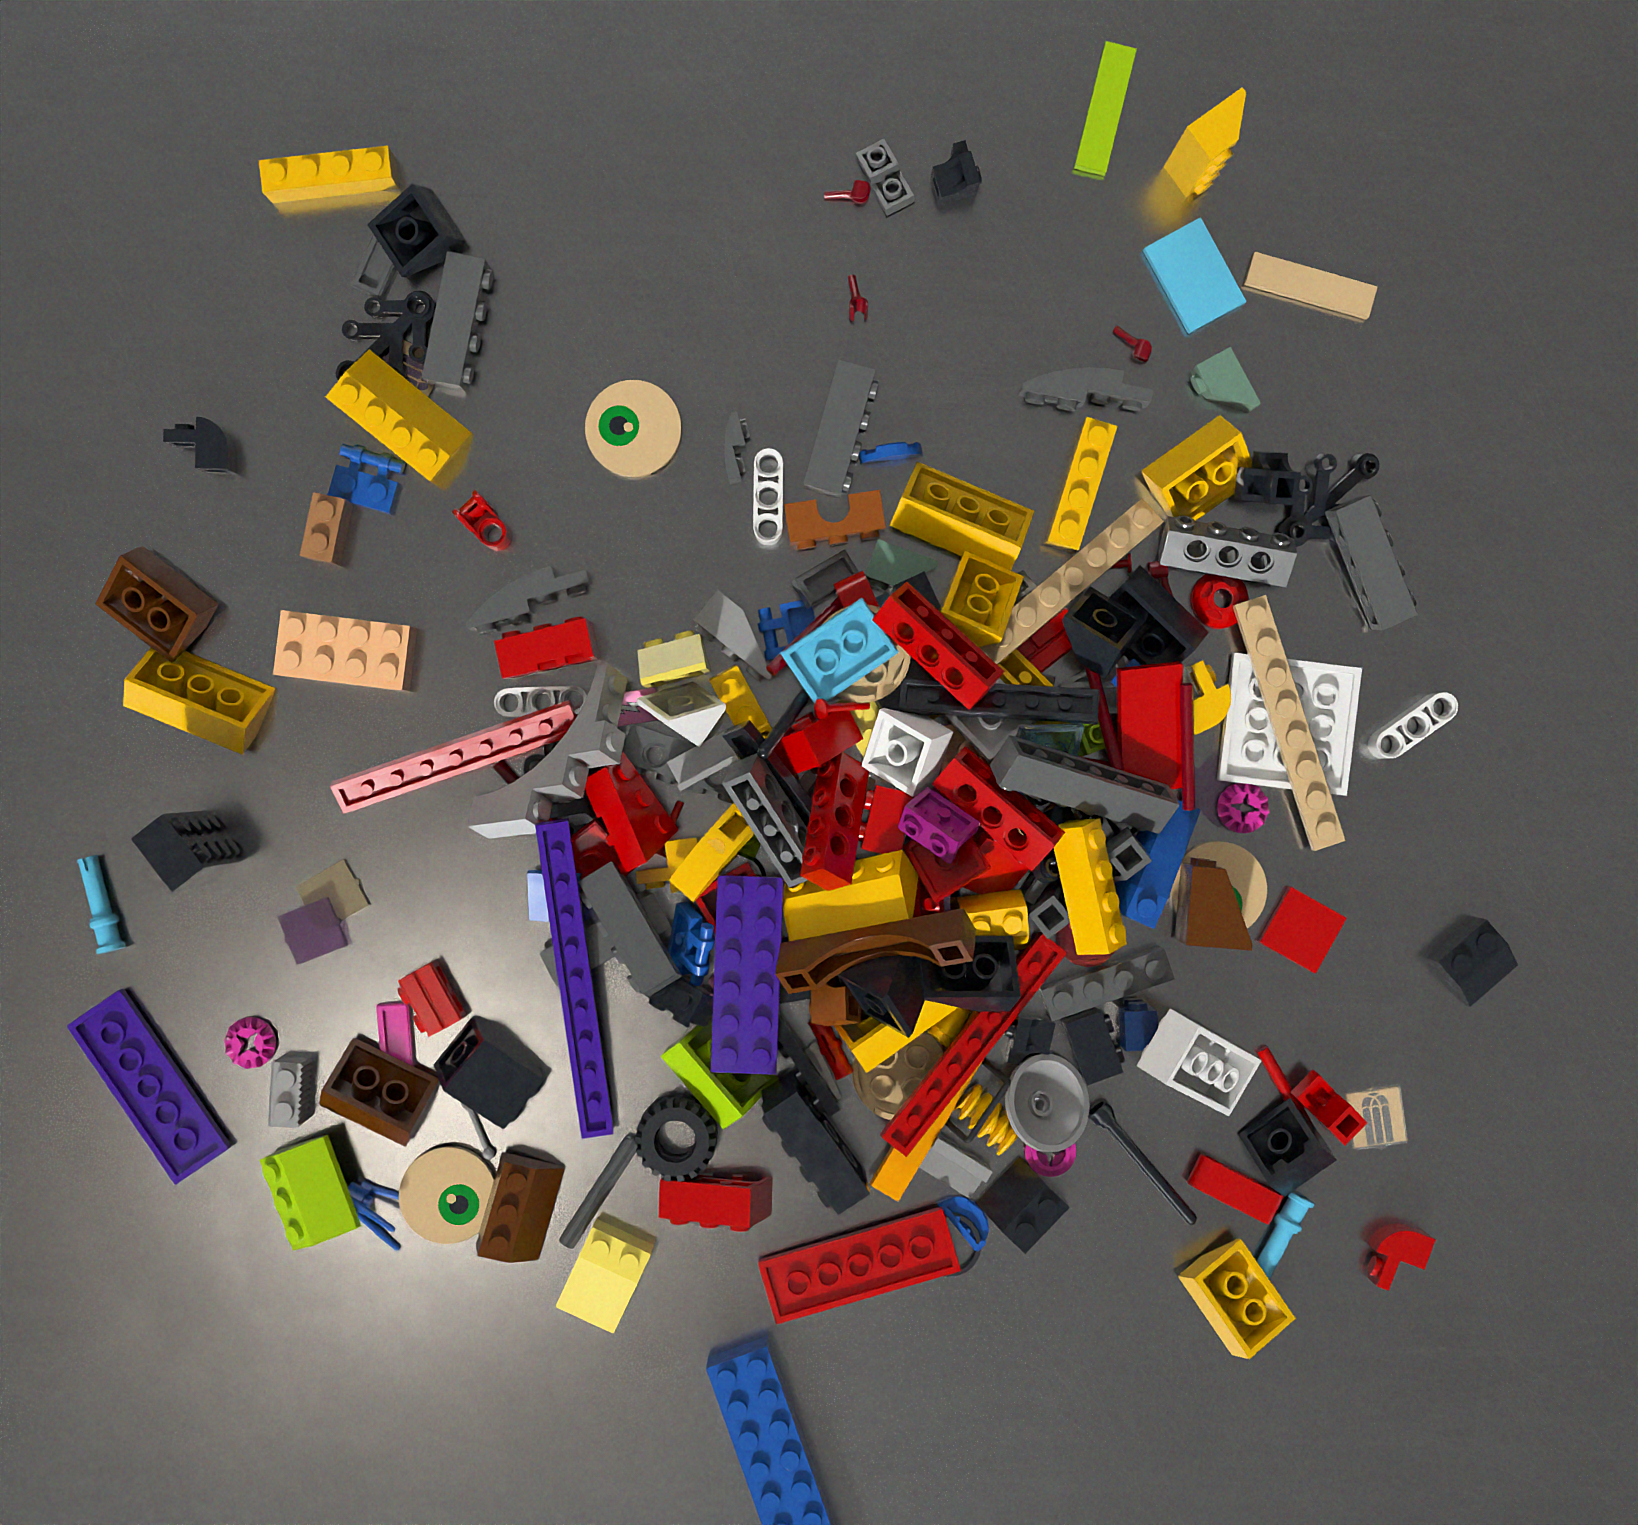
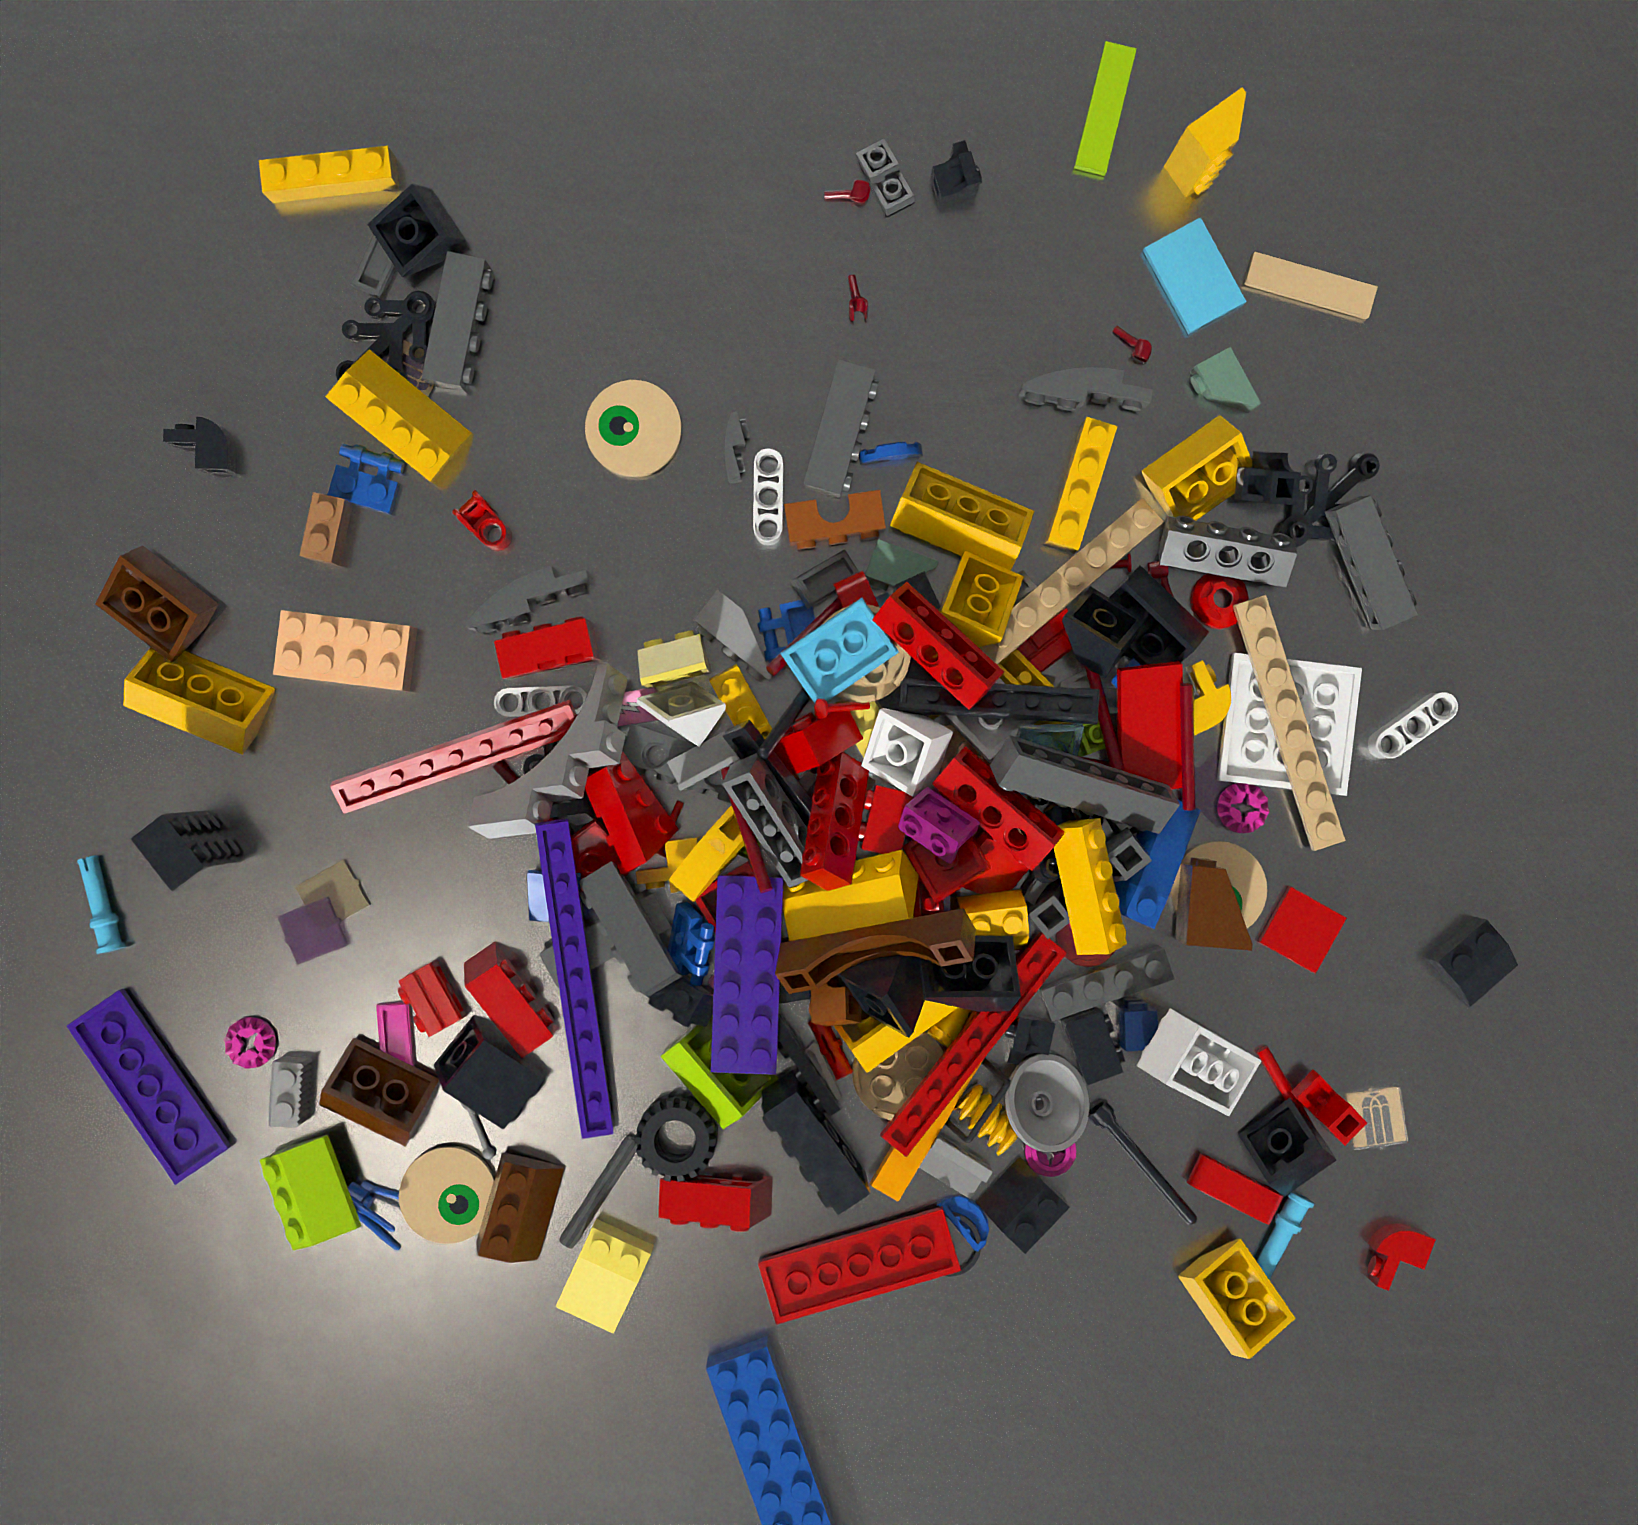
none -> red wedge [464,941,555,1058]
none -> dark red bar [720,766,773,893]

